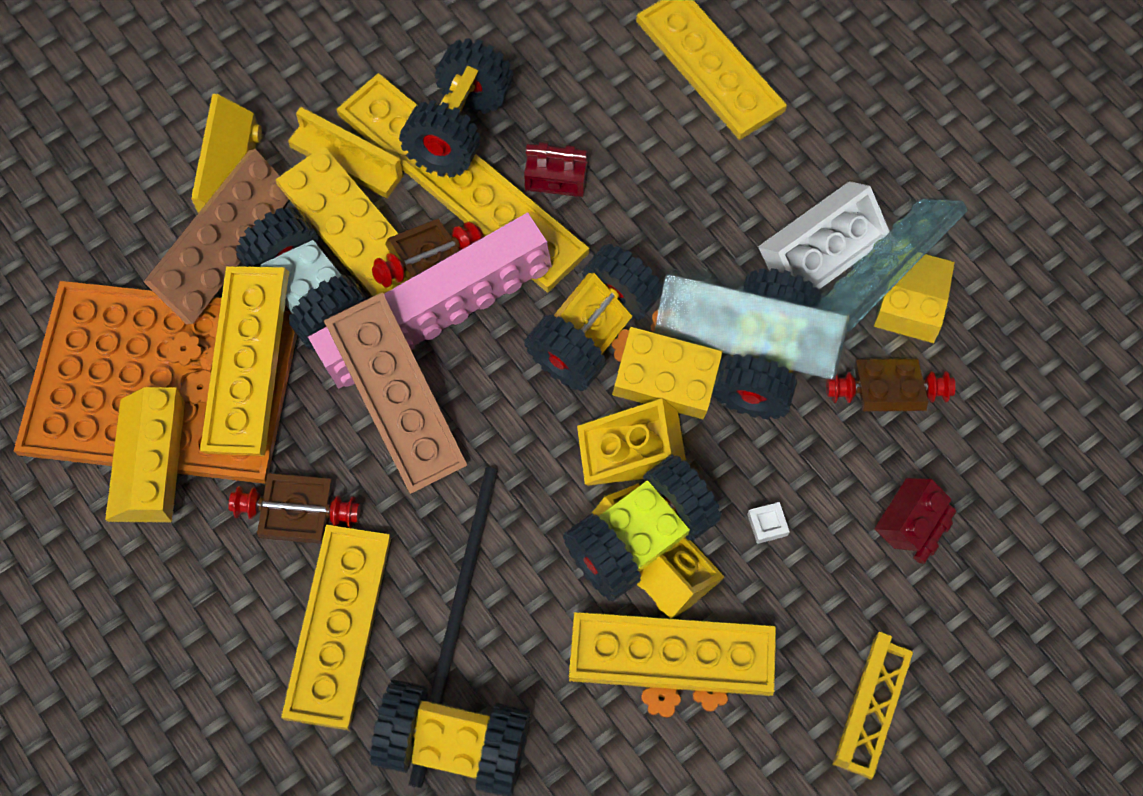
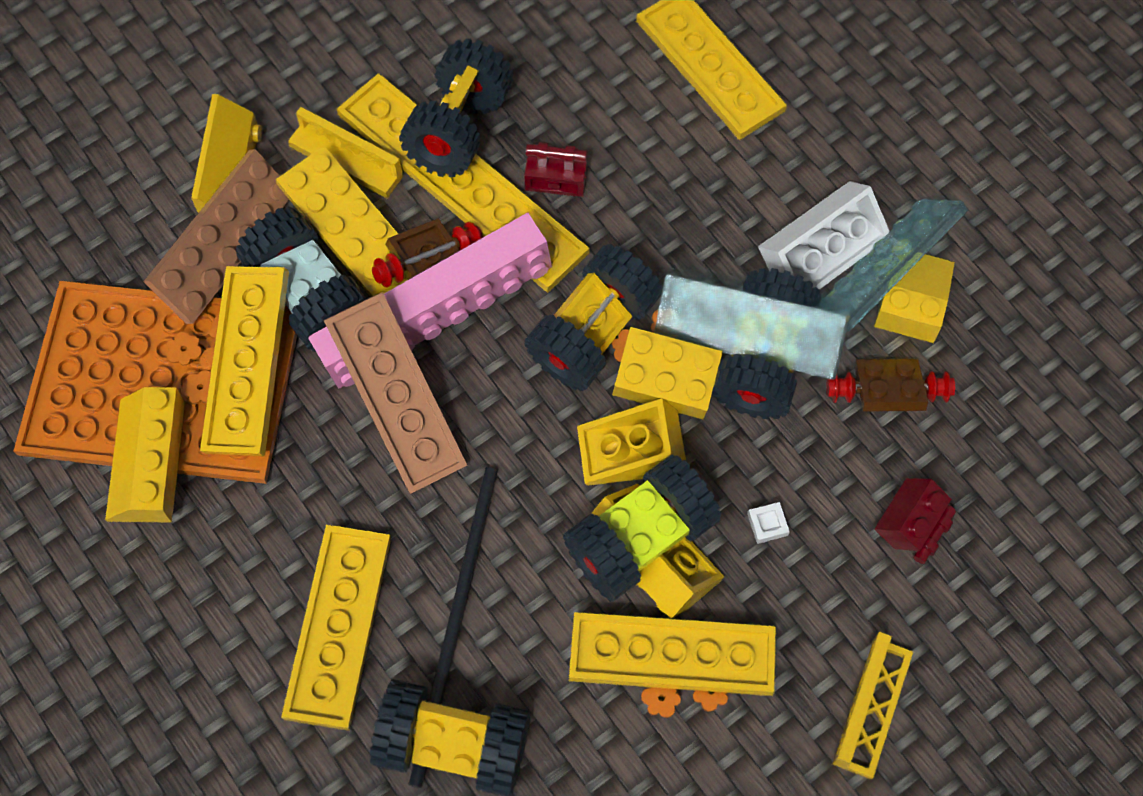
reddish brown plate [228,473,361,544] -> none

